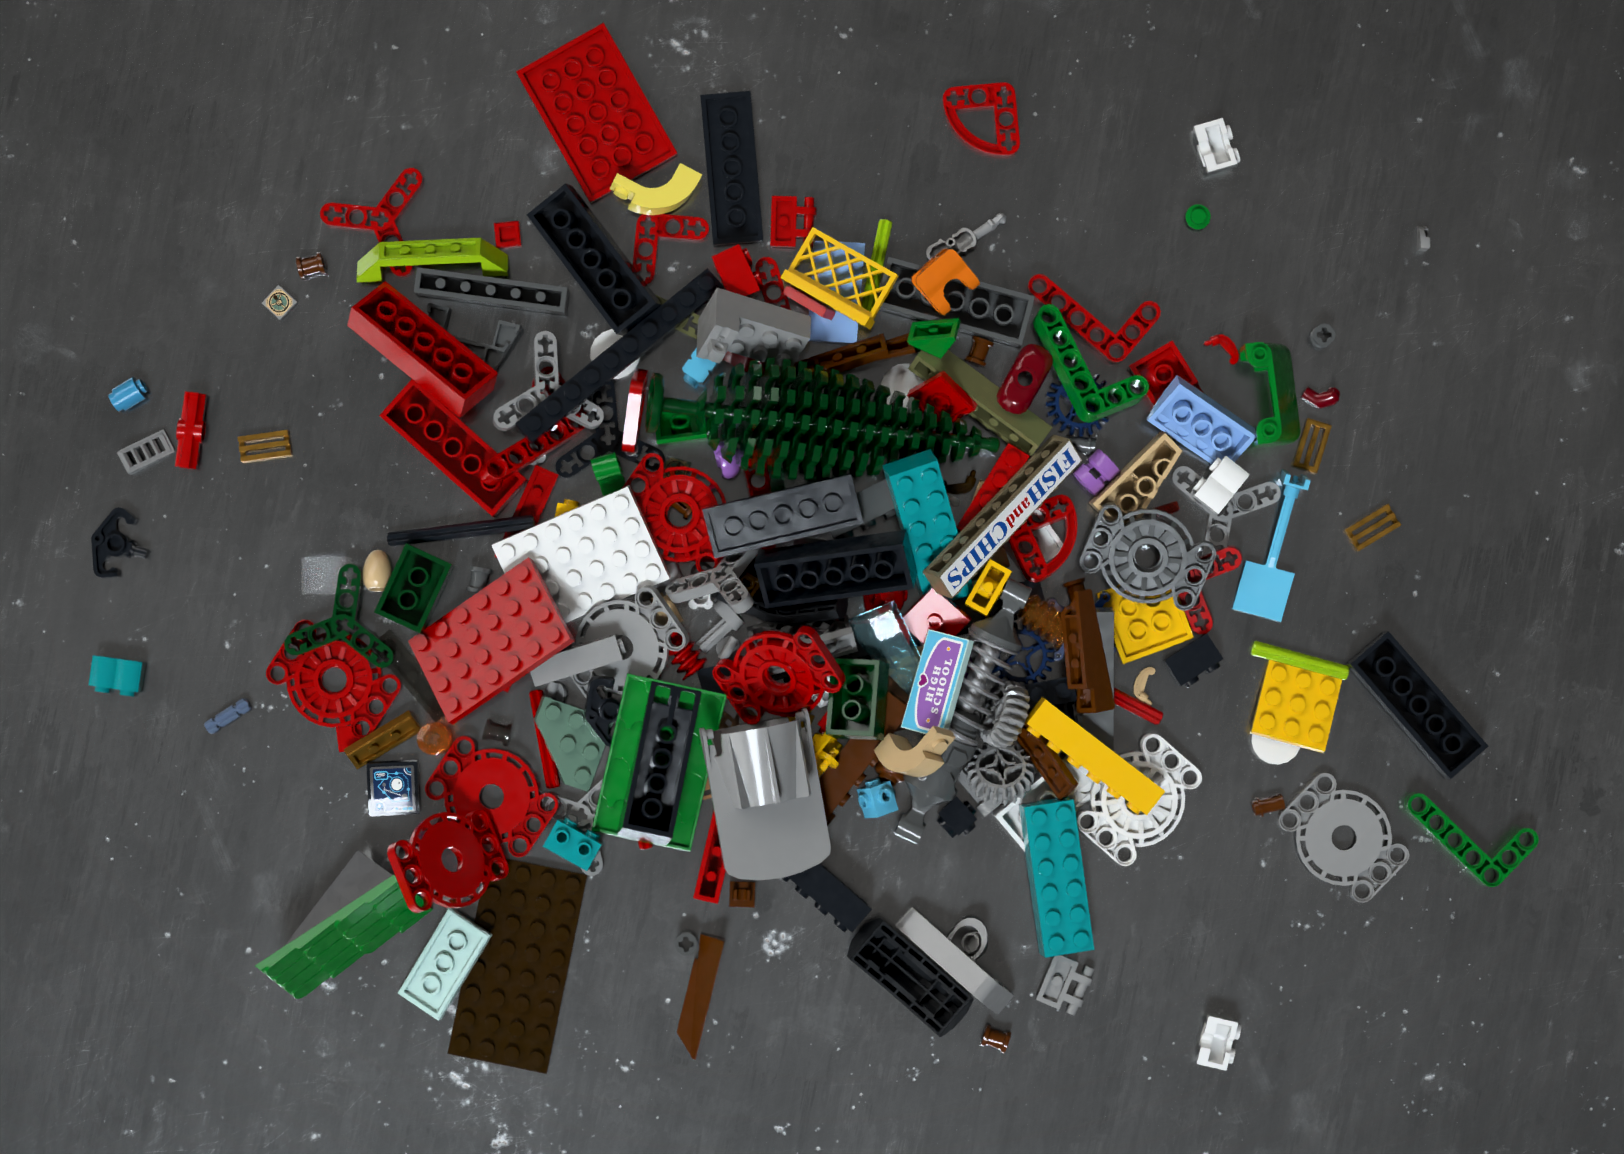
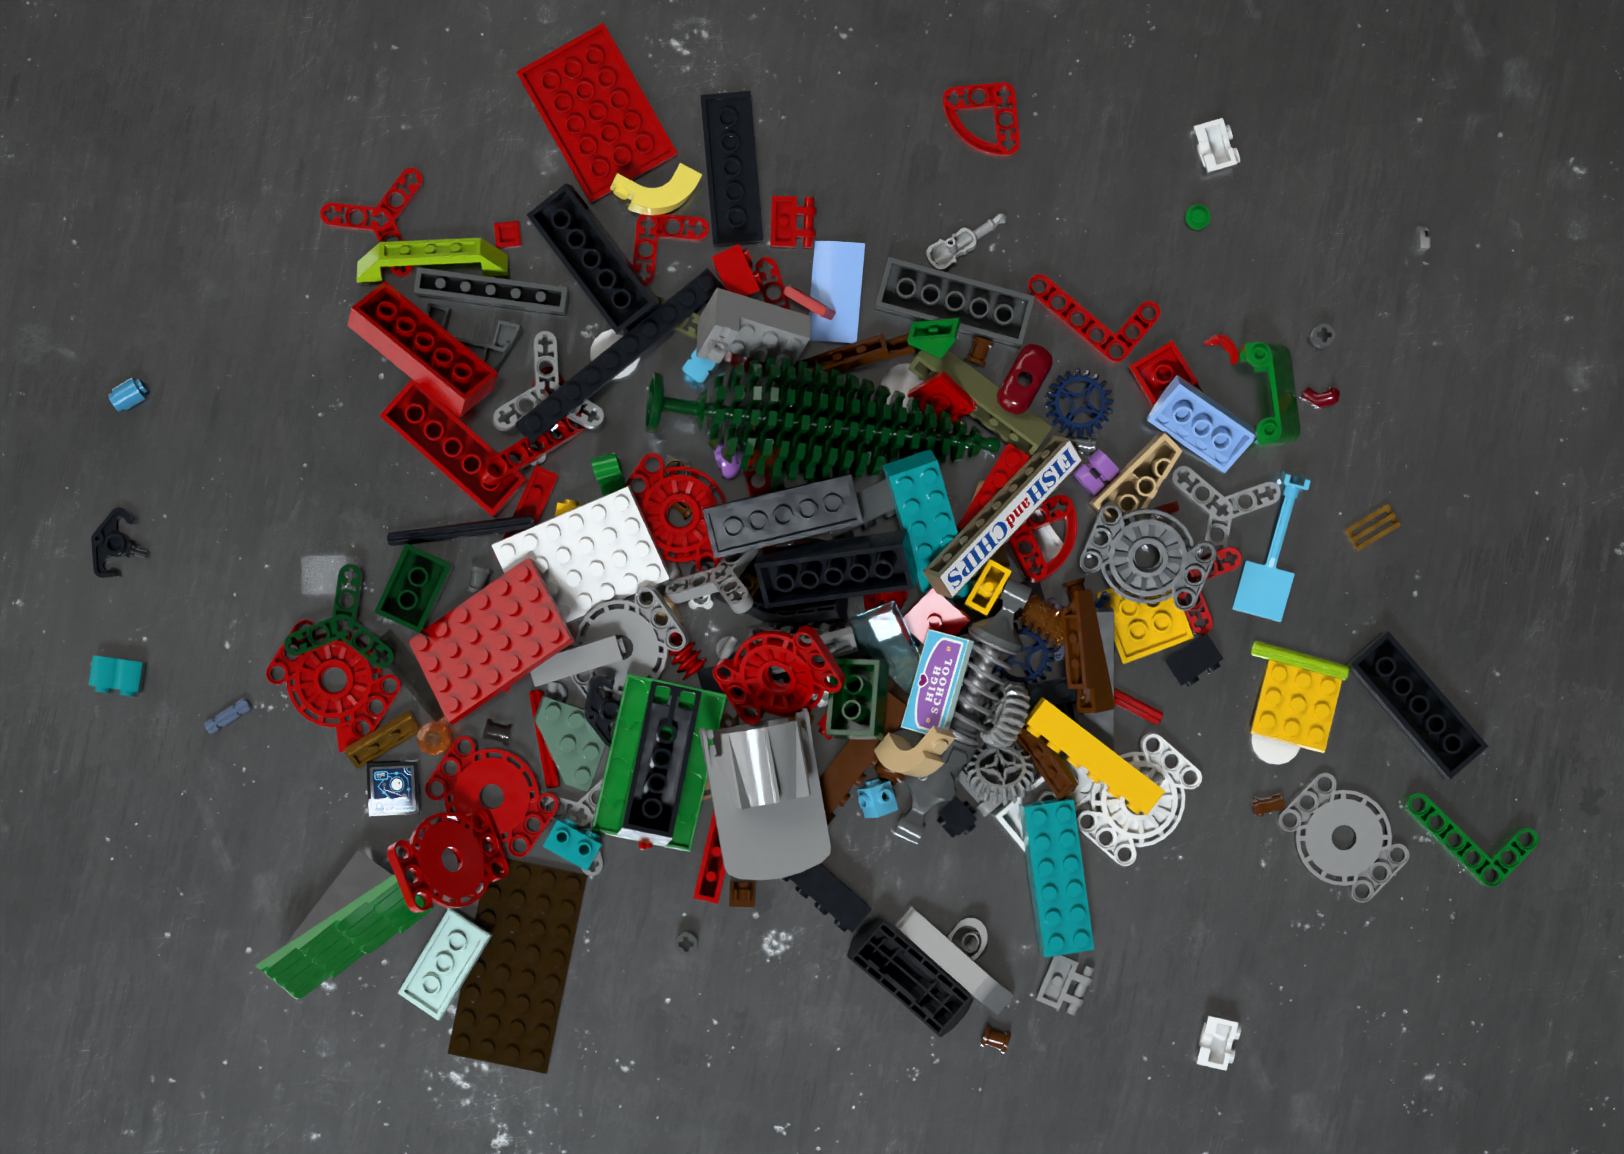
light grey slope [117,429,176,475] -> none
red piece [175,392,207,470] -> none
pearl gold tile [237,430,292,462] -> none
tile [262,285,298,321] -> none
reddish brown bush [296,252,326,279] -> none
tan animal [362,550,392,592] -> none
black piece [555,380,665,479] -> none
beam [622,368,649,453] -> none
green slope [656,412,708,447] -> none
reddish brown wedge [677,934,725,1060] -> none
light grey piece [696,600,745,654] -> none
yellow fence [780,227,899,330] -> none
yellow hips [812,732,843,777] -> none
lime axle [862,219,892,311] -> none
orange piece [911,249,980,315] -> none
dark brown piece [943,470,977,495] -> none
green beam [1033,304,1149,423] -> none
tan piece [1133,667,1155,706] -> none
white brick [1193,456,1250,515] -> none
pearl gold tile [1292,418,1332,474] -> none

